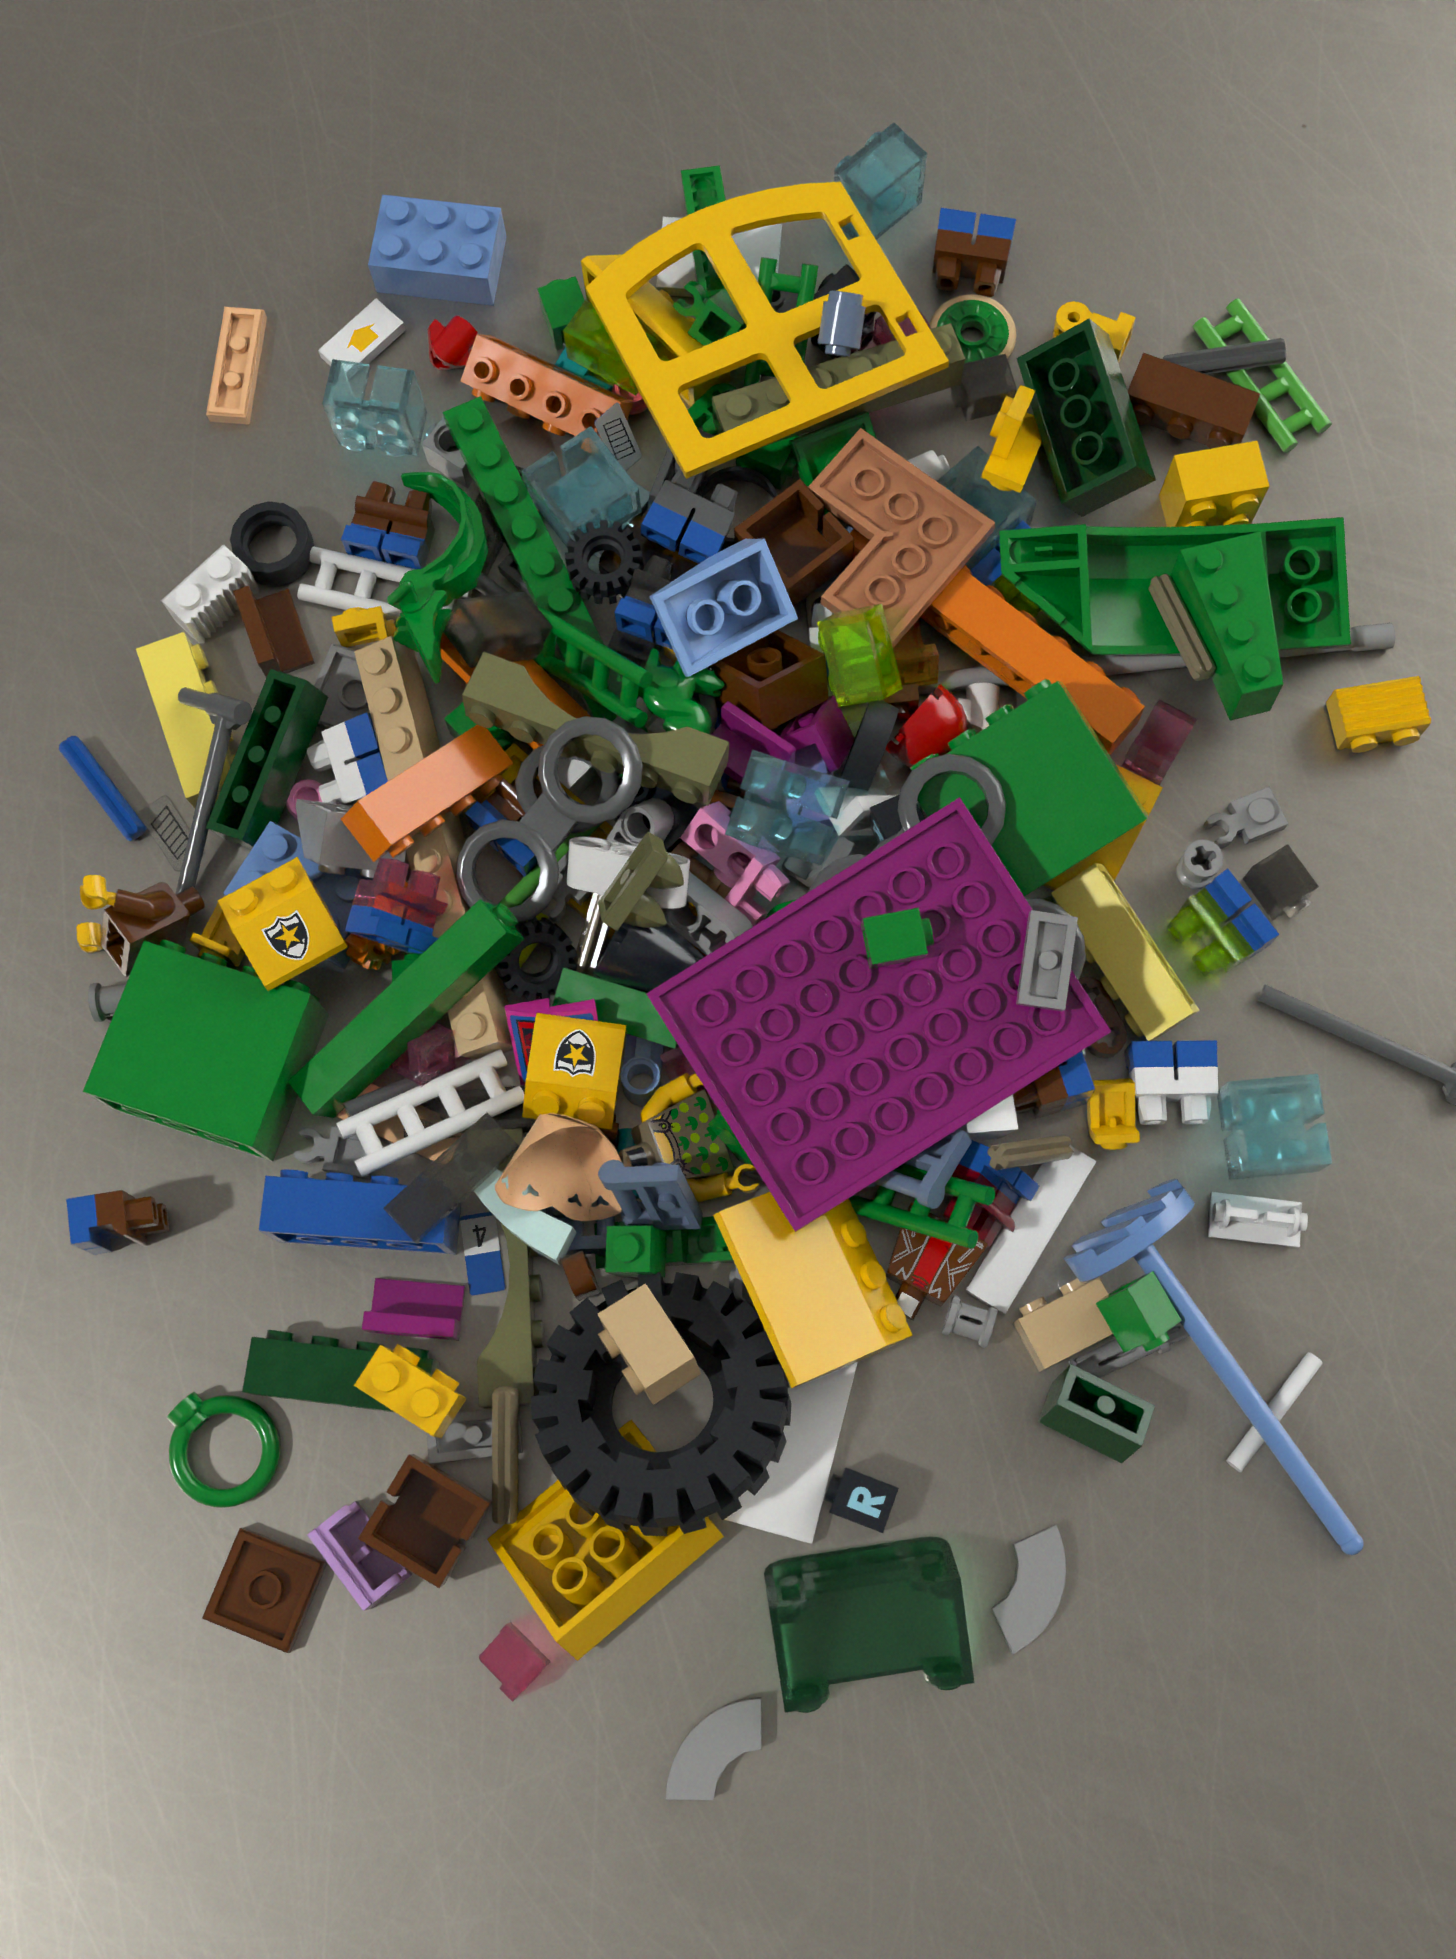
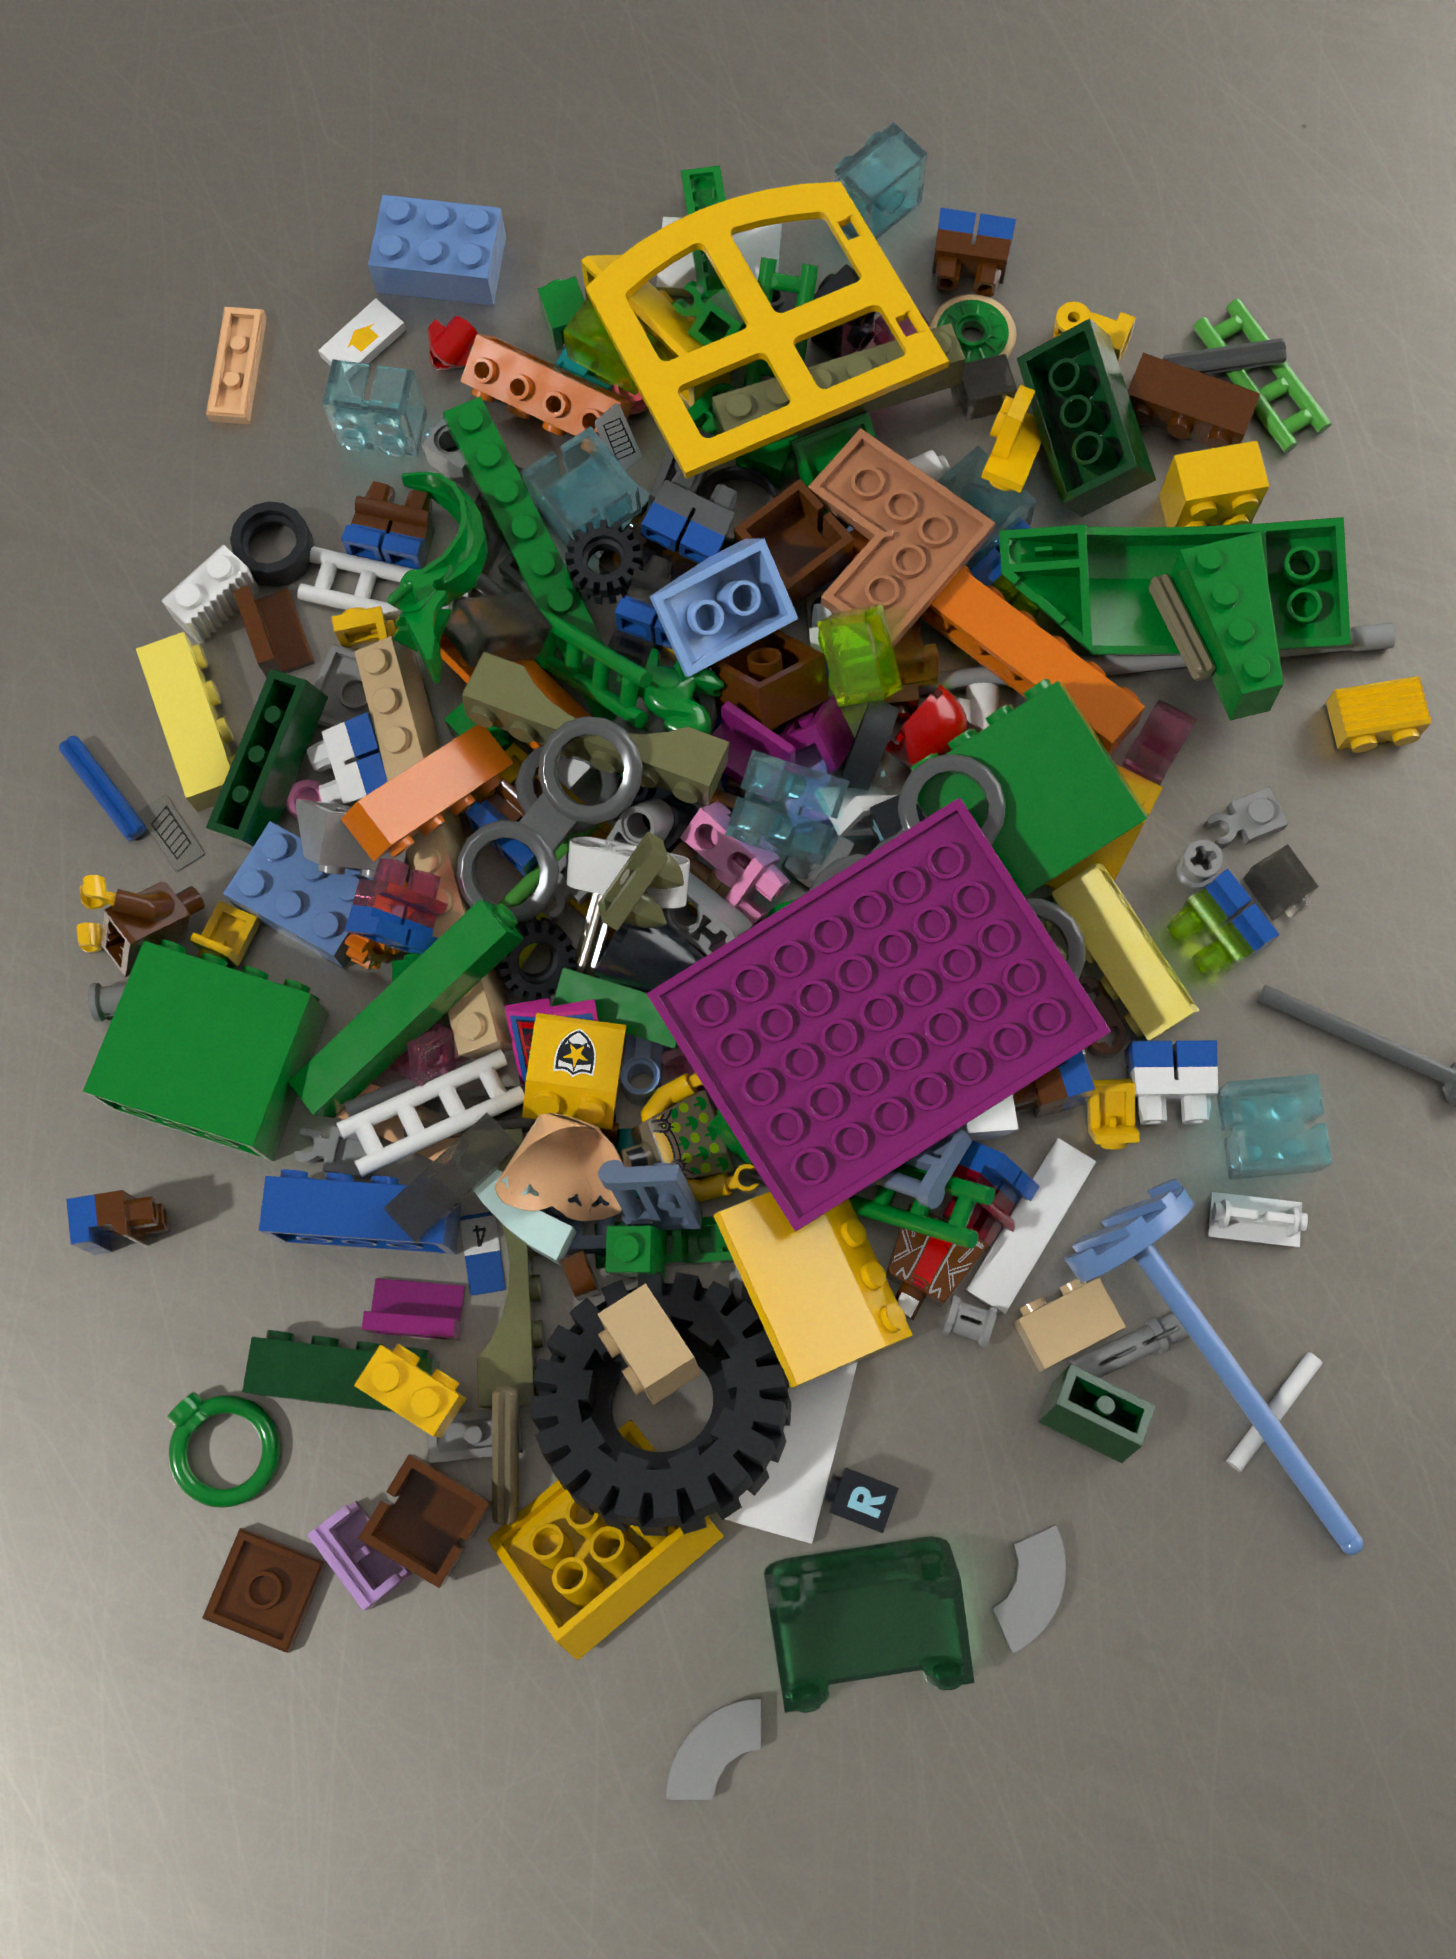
dark grey bar [175,687,252,894] -> none
yellow slope [217,857,348,991] -> none
clear pink panel [479,1622,551,1702] -> none
sand blue brick [818,291,866,357] -> none
green brick [861,907,934,969] -> none
dark tan axle [987,1135,1074,1170] -> none
light grey plate [1016,910,1078,1011] -> none
green brick [1096,1271,1182,1353] -> none

